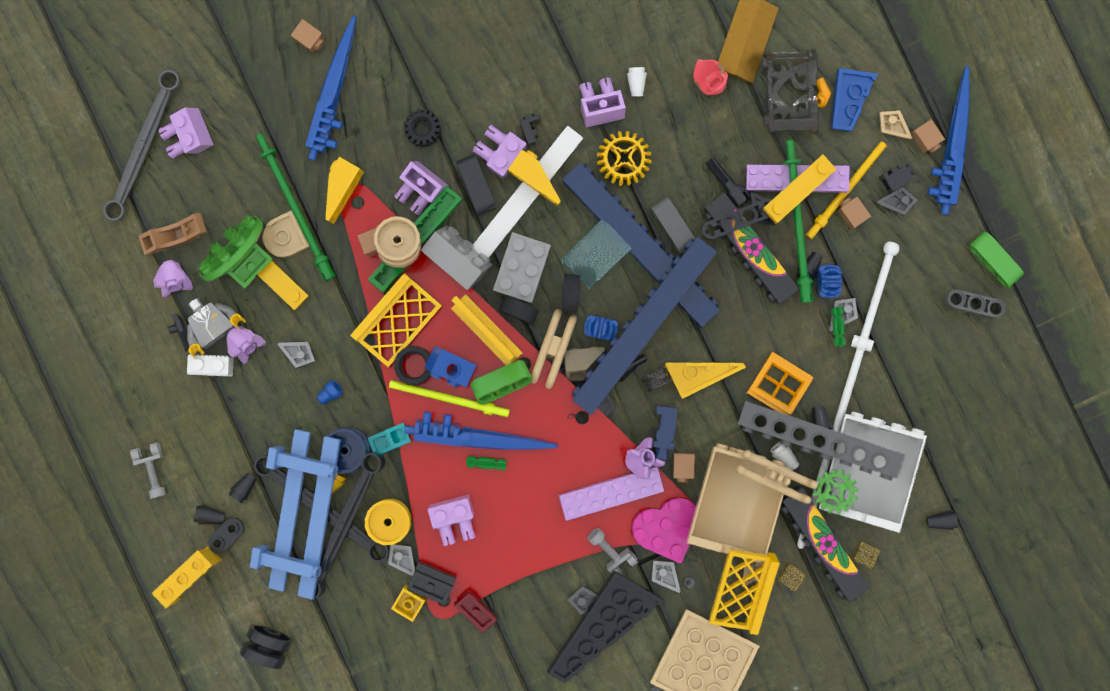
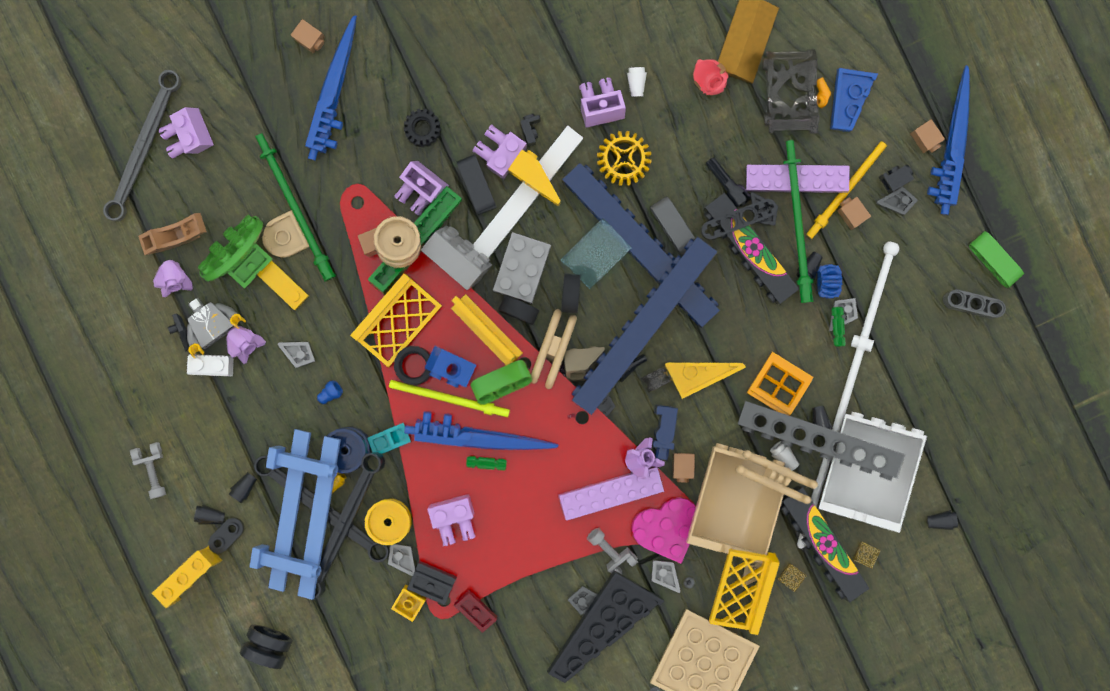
yellow slope [325,157,364,224] -> none
blue gear [584,315,619,341] -> none
yellow plate [762,155,837,224] -> none
bright green gear [813,469,859,514] -> none
tan piece [879,110,912,139] -> none

